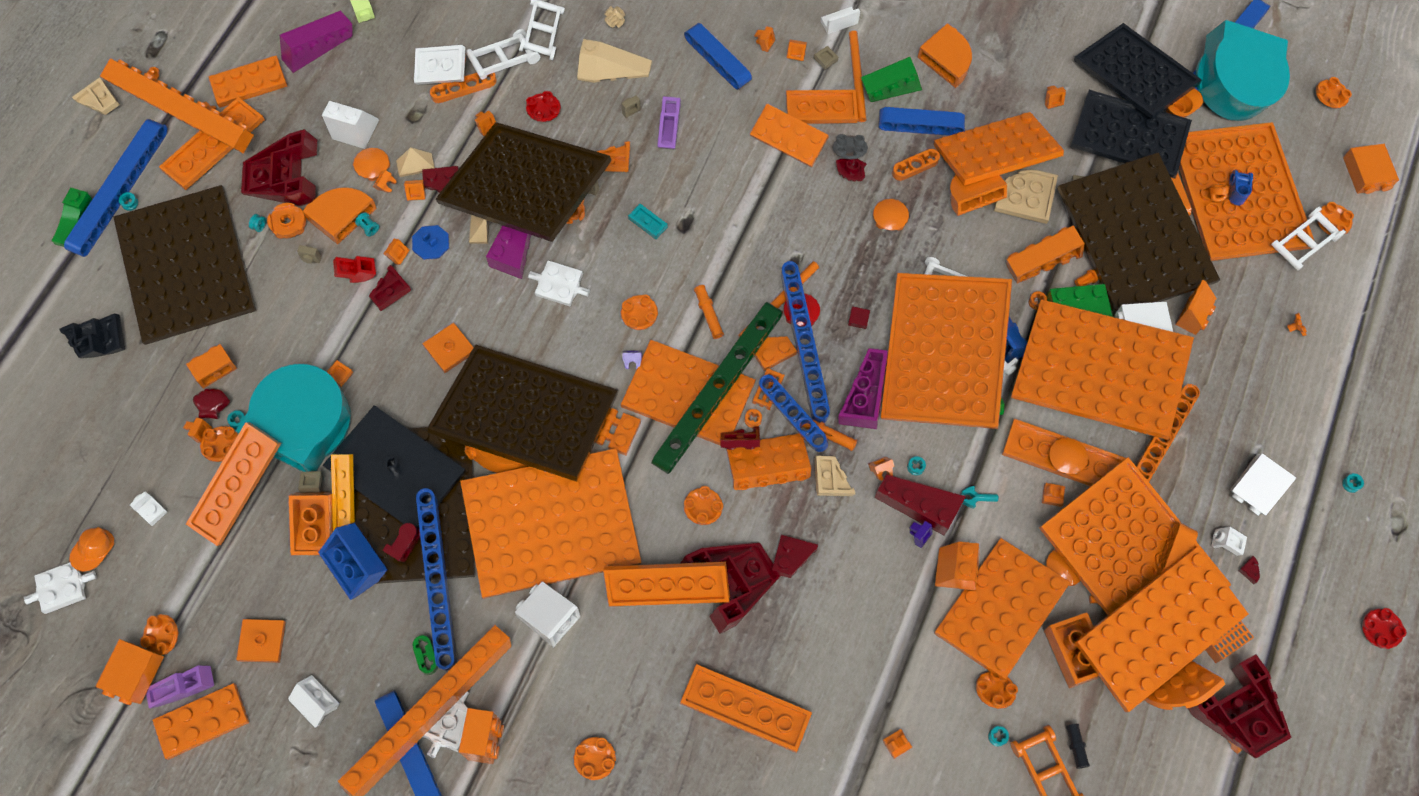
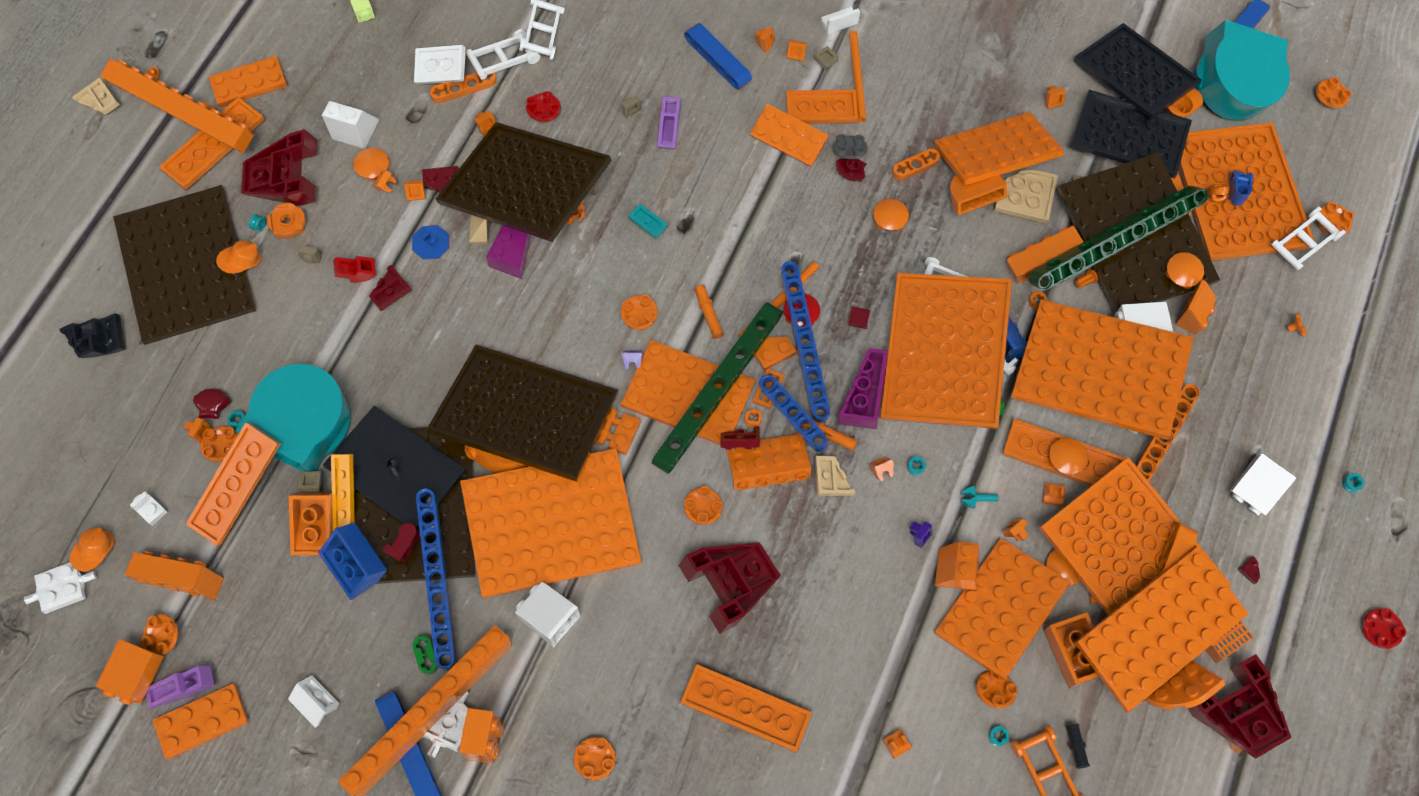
green slope [51,187,92,247] -> none
blue beam [64,119,167,257] -> none
teal bush [119,192,139,211] -> none
orange brick [186,344,237,389] -> none
orange plate [236,619,286,663] -> none
magenta wedge [279,10,353,73] -> none
orange brick [303,188,377,245] -> none
orange plate [327,360,353,387] -> none
teal bush [355,212,380,237] -> none
orange tile [383,238,409,265] -> none
tan slope [396,147,435,177] -> none
orange plate [422,323,474,373] -> none
white plate [528,261,590,306] -> none
tan wedge [577,39,652,83] -> none
orange wing [597,141,630,172] -> none
orange plate [603,562,730,606] -> none
tan gear [605,6,625,28] -> none
dark red wing [771,535,818,578] -> none
green wedge [861,57,922,102] -> none
dark red wedge [874,474,966,536] -> none
blue beam [879,107,965,136] -> none
orange brick [918,23,972,88] -> none
green wedge [1046,284,1113,317] -> none
white bracket [1211,527,1247,556] -> none
orange brick [1343,143,1399,194] -> none
none -> orange wedge [125,551,224,601]
none -> orange piece [216,240,261,274]
none -> orange tile [1001,518,1029,541]
none -> dark green beam [1029,185,1208,290]
none -> orange dish [1166,253,1204,289]

